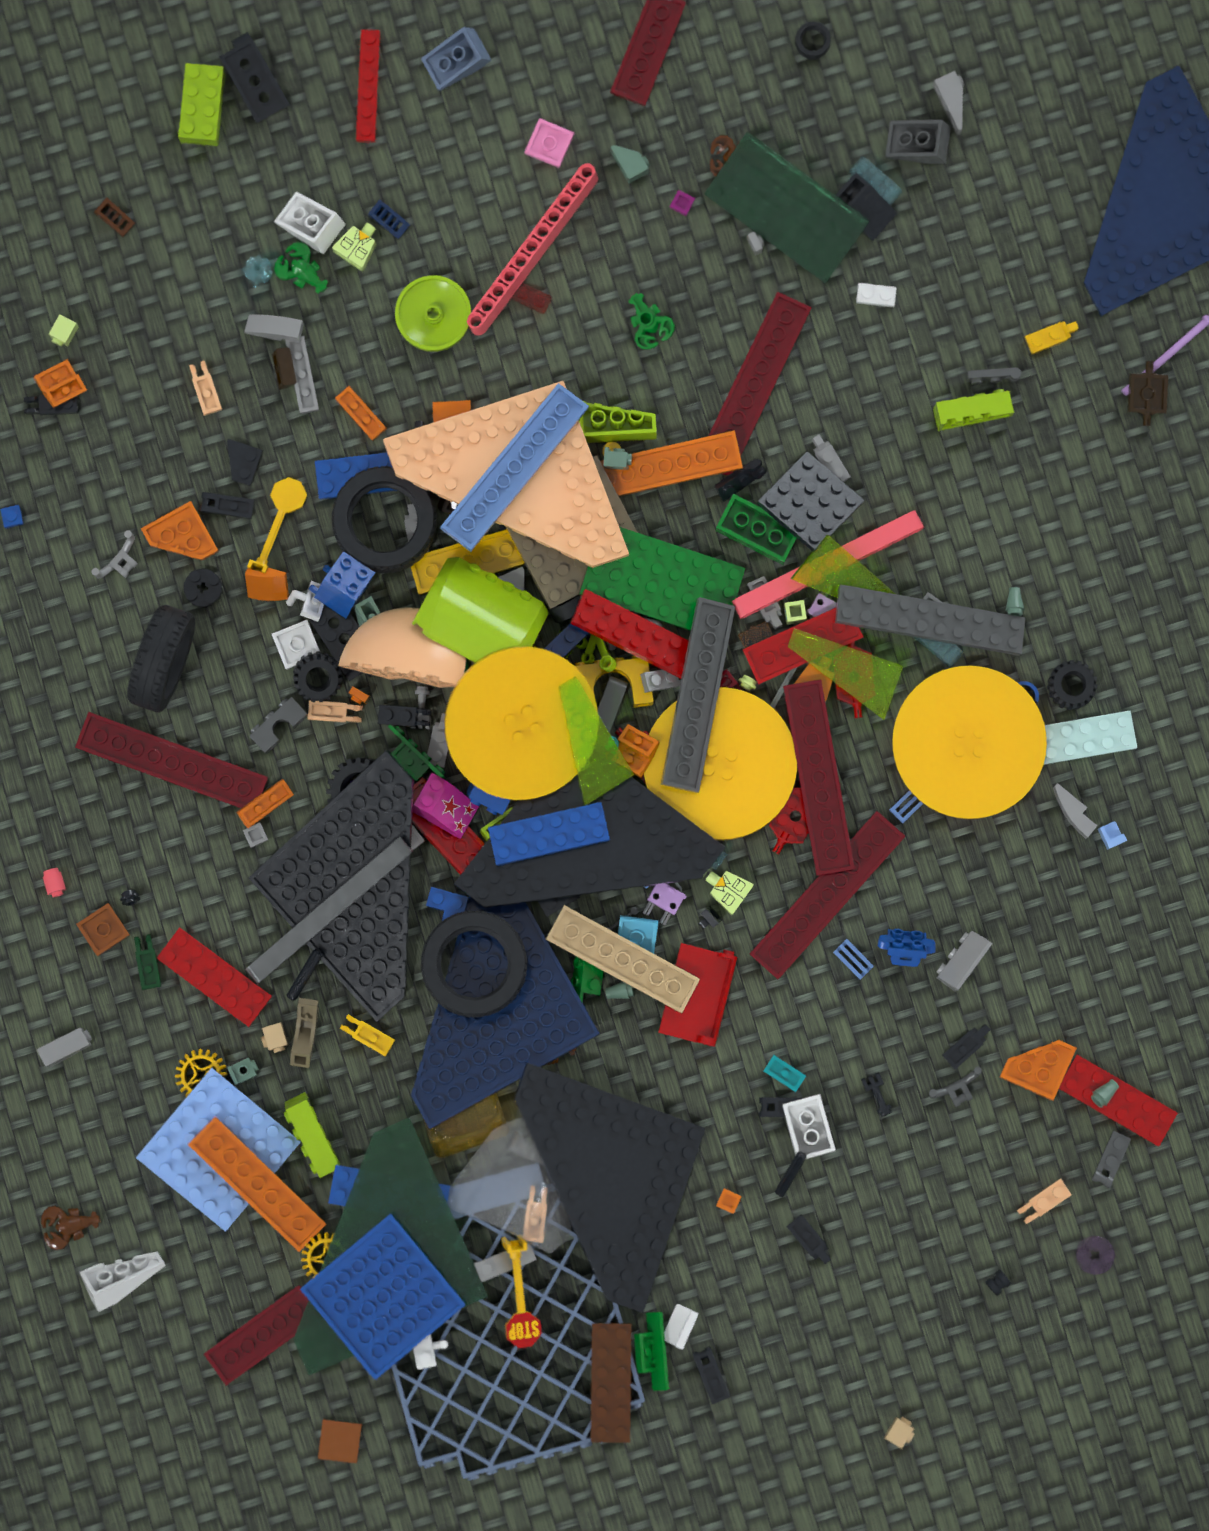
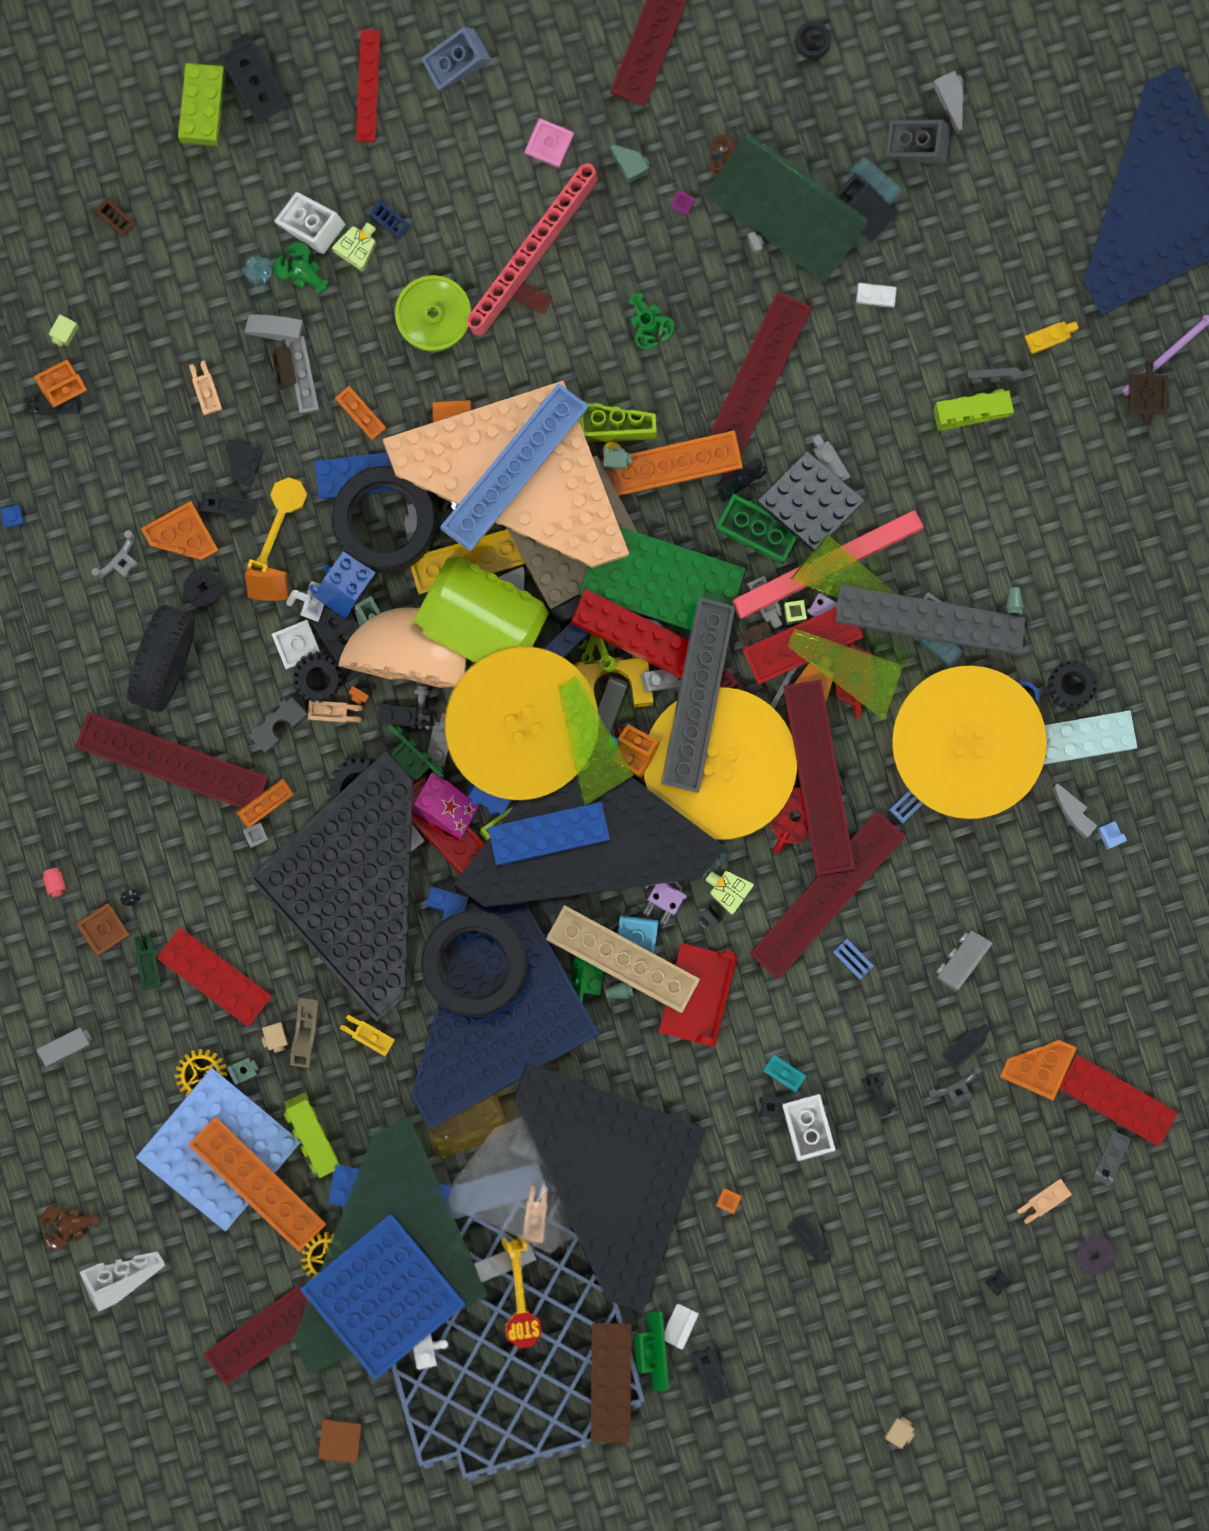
dark grey beam [245,837,413,984] -> none
black axle [287,949,323,1001] -> none
yellowish green plate [738,675,757,691] -> none
black axle [775,1151,807,1197] -> none
blue piece [878,929,935,967] -> none
sand green cone [1091,1079,1119,1108] -> none

